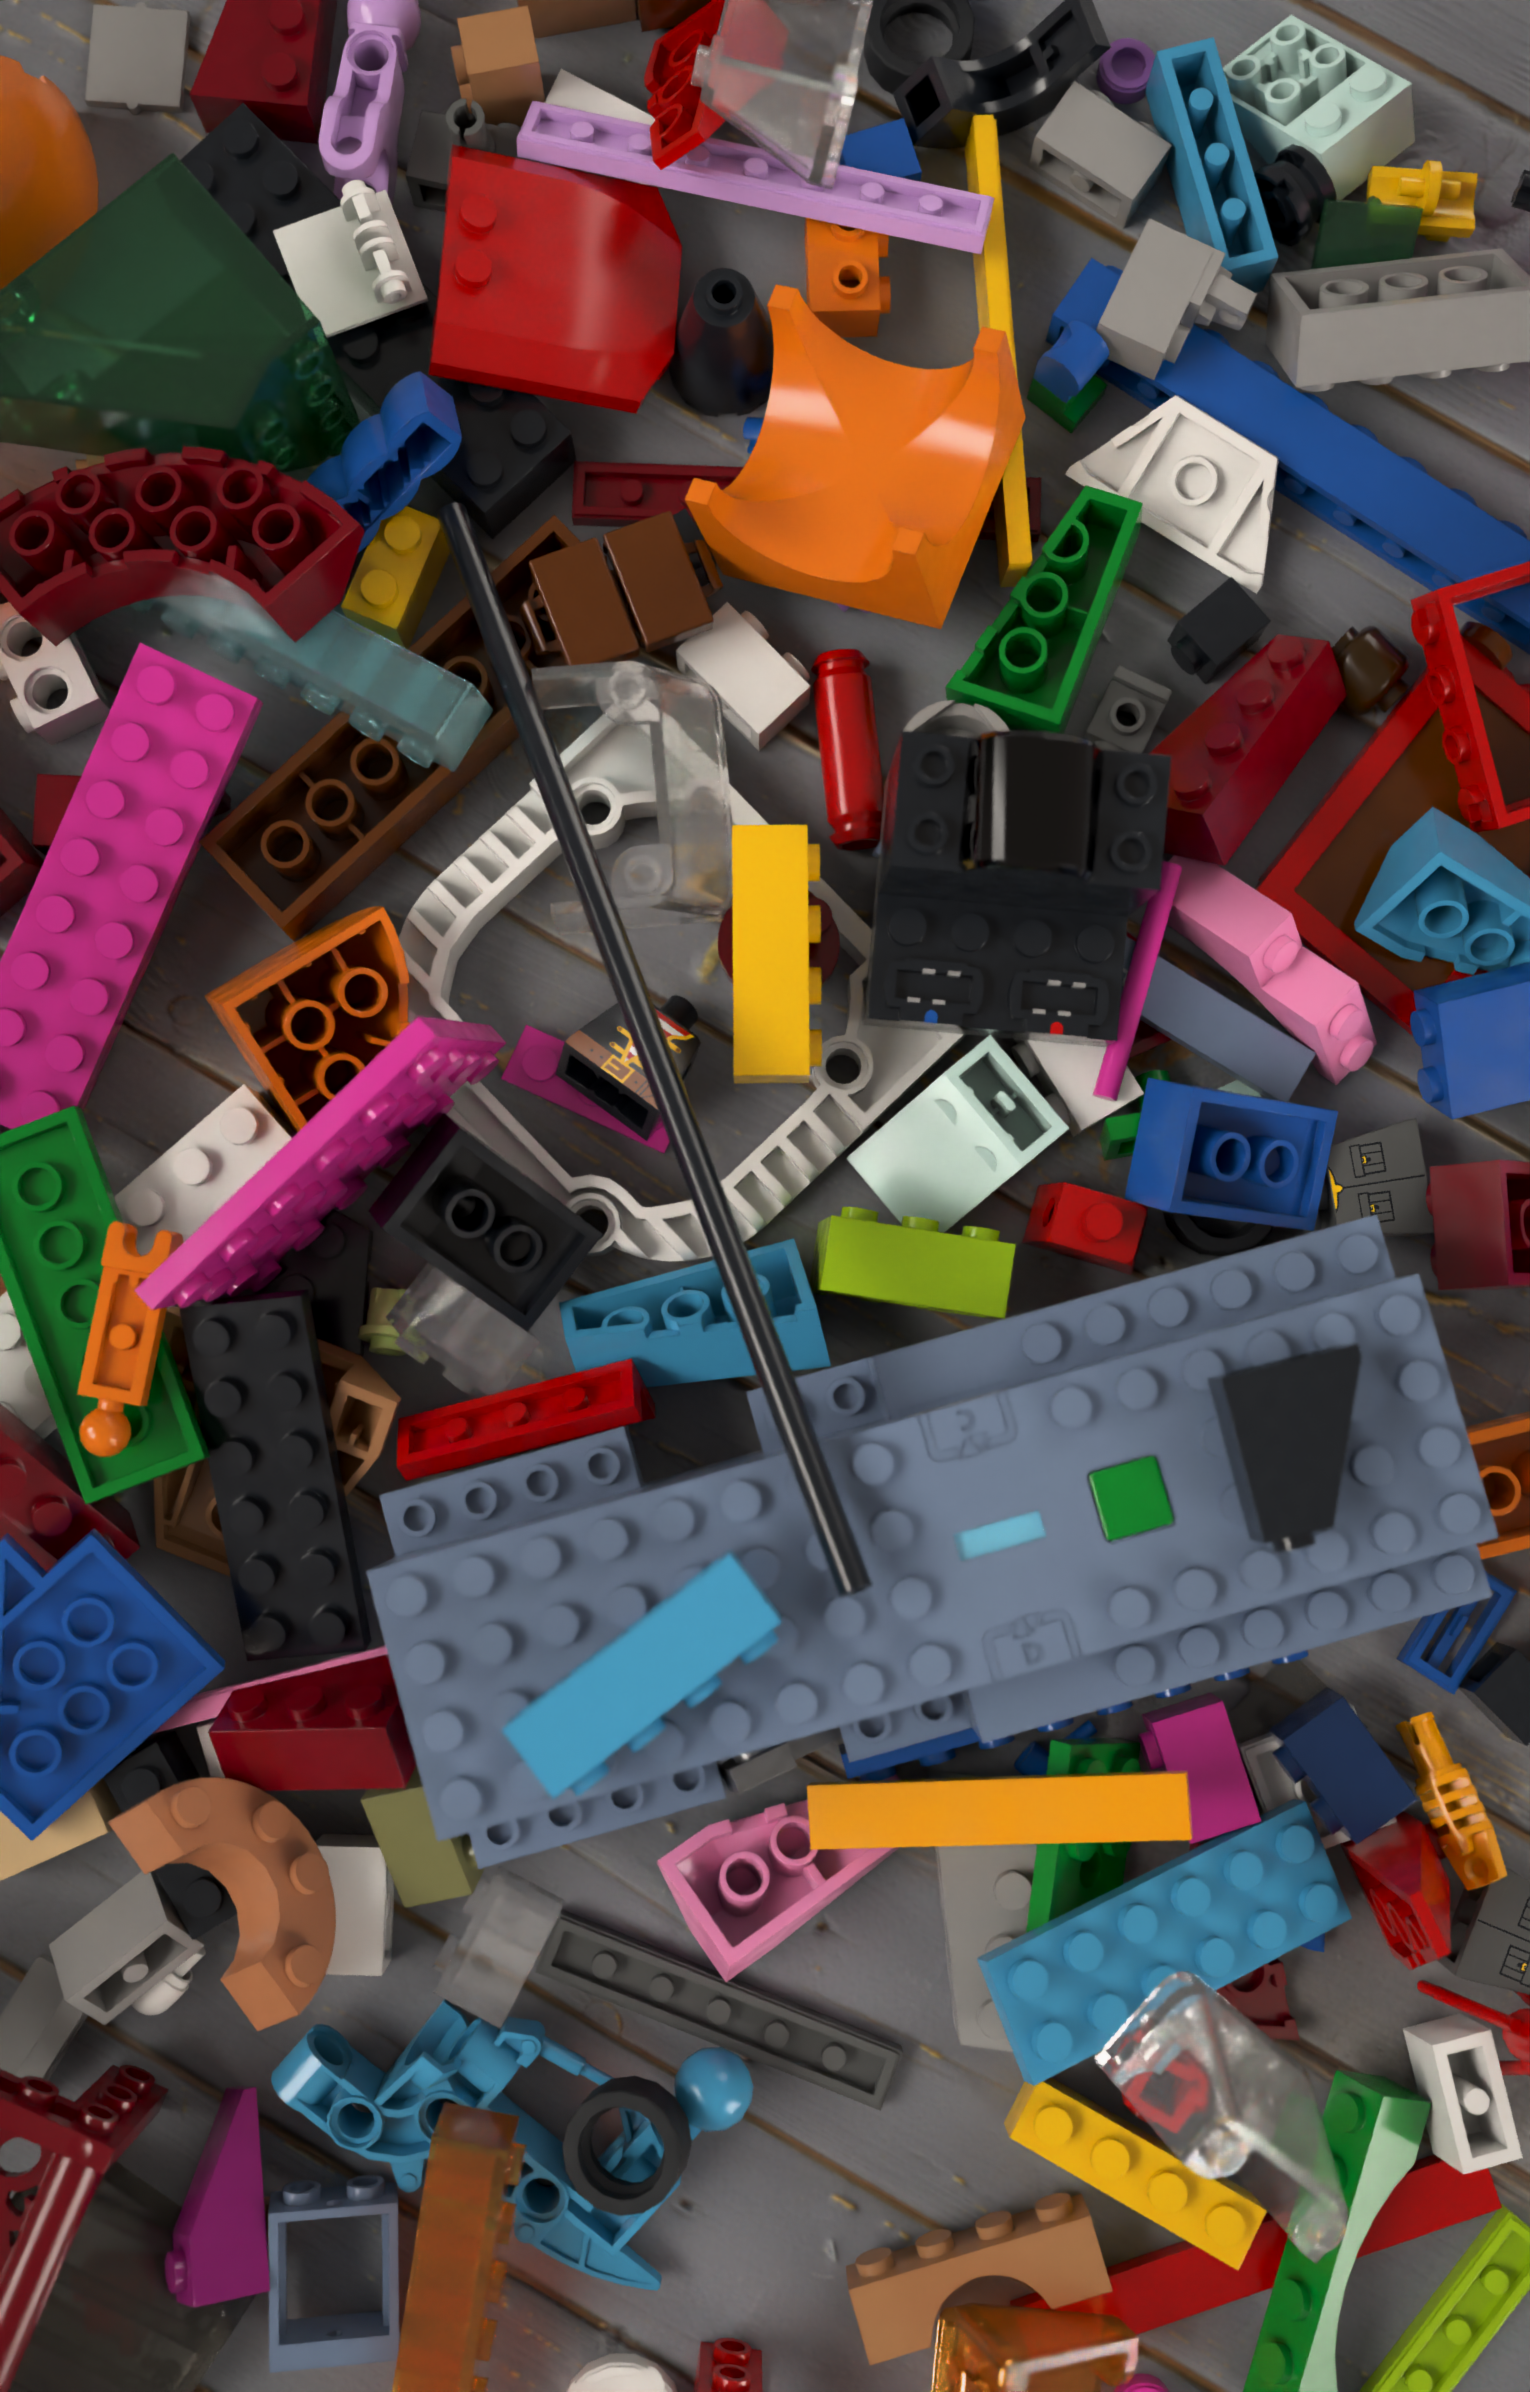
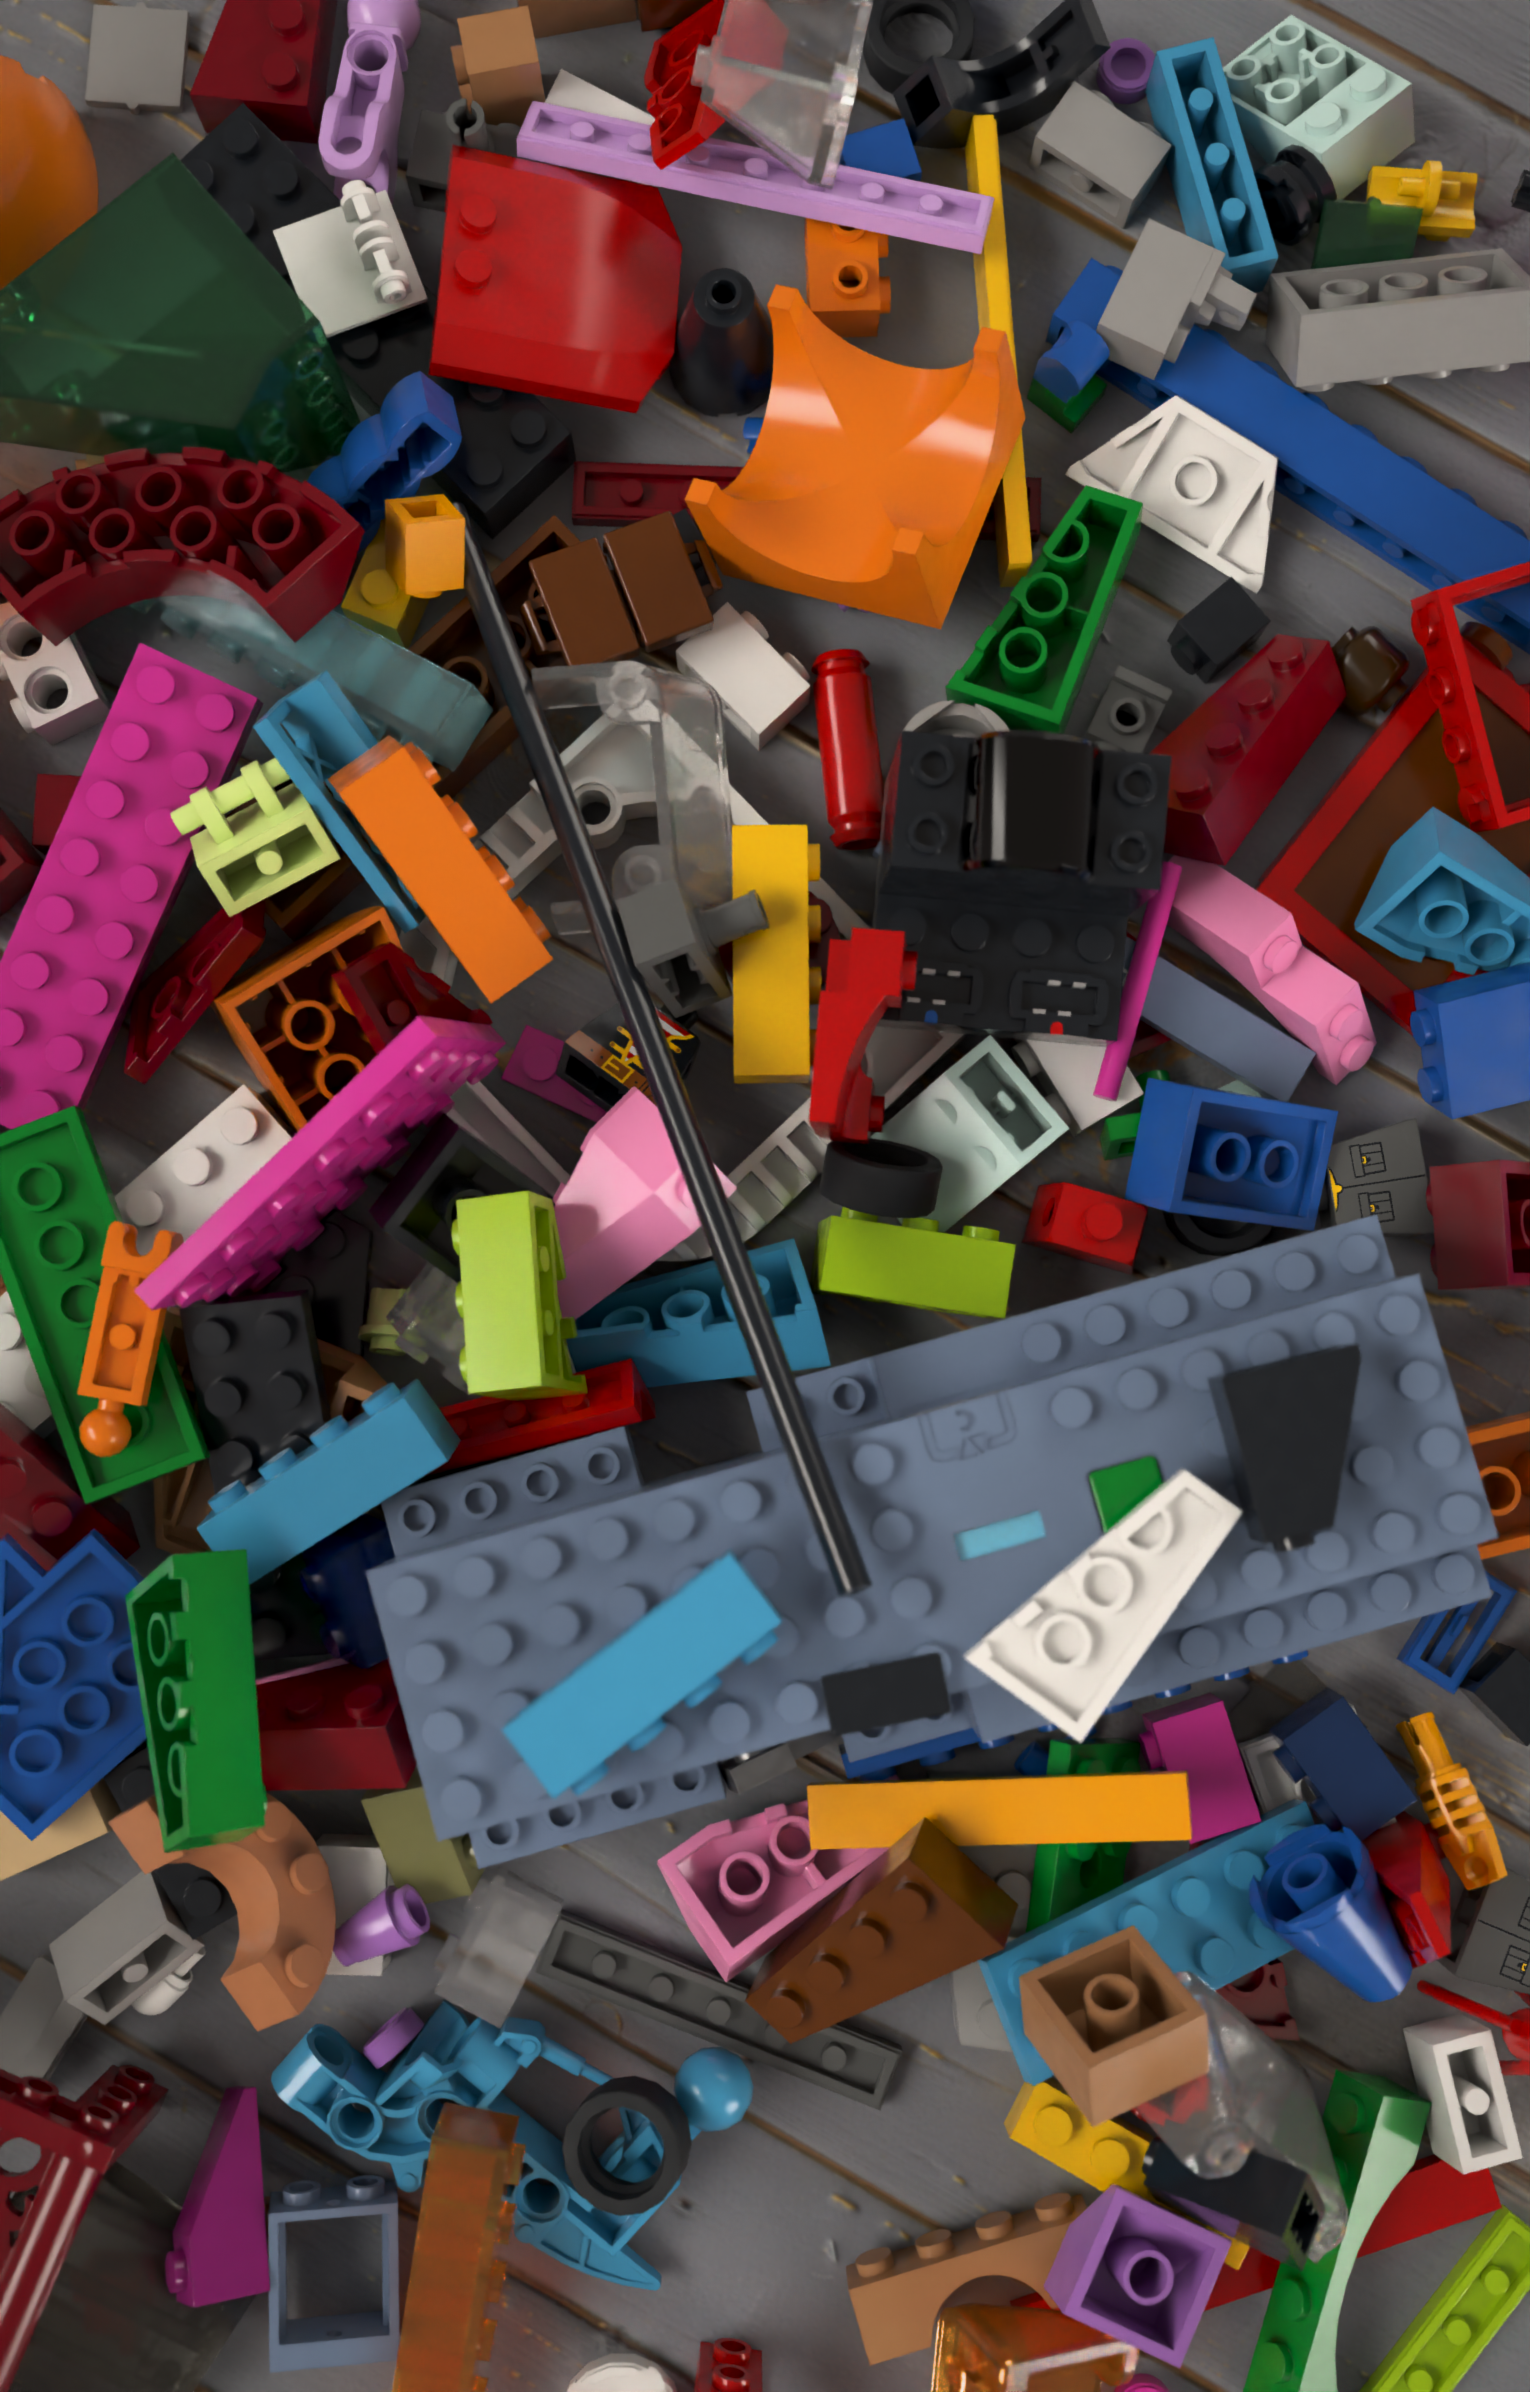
none -> dark red wing [124,899,266,1085]
none -> green wedge [125,1549,267,1853]
none -> yellowish green brick [170,758,341,917]
none -> dark azure brick [196,1378,461,1585]
none -> dark azure fence [253,670,426,933]
none -> clear blue brick [300,1514,395,1669]
none -> orange brick [328,735,553,1004]
none -> dark red wing [332,942,493,1055]
none -> medium lavender cone [333,1884,430,1967]
none -> medium lavender tile [362,2007,425,2069]
none -> light orange brick [385,494,465,598]
none -> lime wedge [451,1191,588,1401]
none -> bright pink wedge [552,1086,738,1320]
none -> dark grey brick [616,877,770,1018]
none -> reddish brown wedge [745,1817,1019,2044]
none -> red slope [808,928,918,1144]
none -> black tyre [820,1138,943,1218]
none -> black sticker [821,1652,951,1737]
none -> white wing [963,1469,1243,1743]
none -> medium nougat brick [1019,1925,1209,2127]
none -> medium lavender slope [1043,2183,1232,2368]
none -> black slope [1142,2121,1327,2272]
none -> blue cone [1249,1824,1412,2002]

